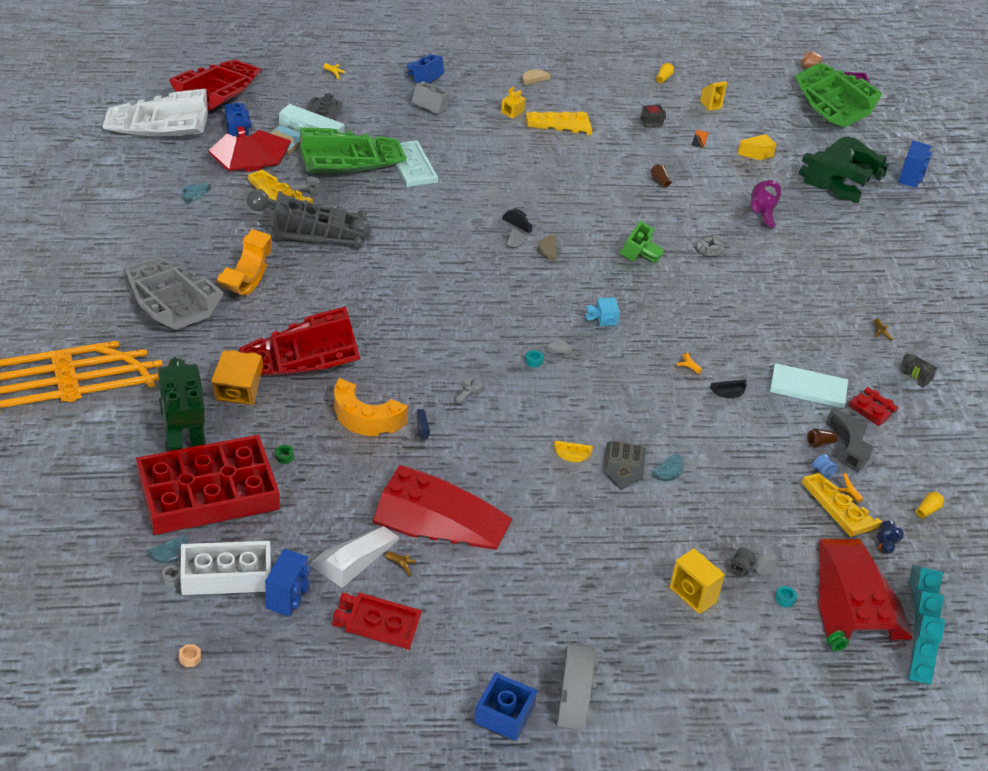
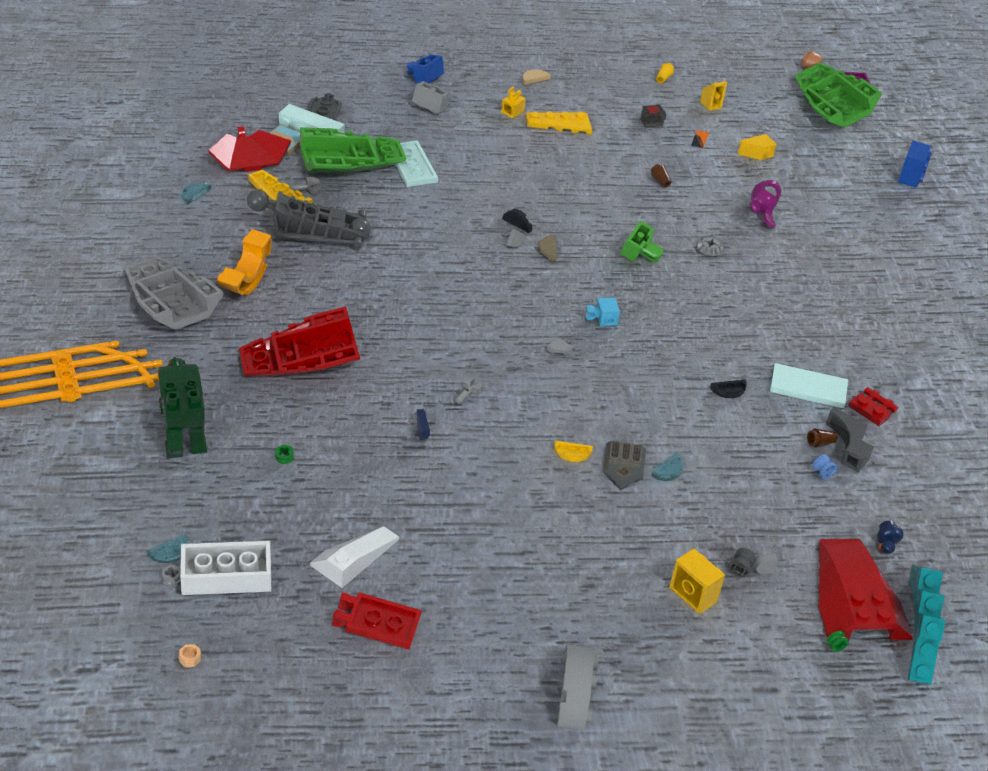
white wedge [102,89,208,136] -> none
red brick [136,434,280,535] -> none
red wedge [169,59,261,112] -> none
light orange slope [211,350,263,406] -> none
blue brick [225,103,251,136] -> none
blue brick [265,549,311,616] -> none
yellow bar [323,63,345,80] -> none
light orange brick [334,378,408,436] -> none
red wedge [373,465,512,550] -> none
pearl gold bar [386,551,416,577] -> none
blue brick [474,672,538,741] -> none
teal tile [525,350,544,367] -> none
light orange bar [676,352,703,374] -> none
teal tile [775,586,797,607] -> none
dark green piece [799,136,889,203] -> none
yellow wing [801,473,882,537] -> none
light orange bar [838,473,864,503] -> none
pearl gold bar [873,318,893,341] -> none
clear smoke leg [900,354,937,388] -> none
yellow cone [916,491,944,519] -> none

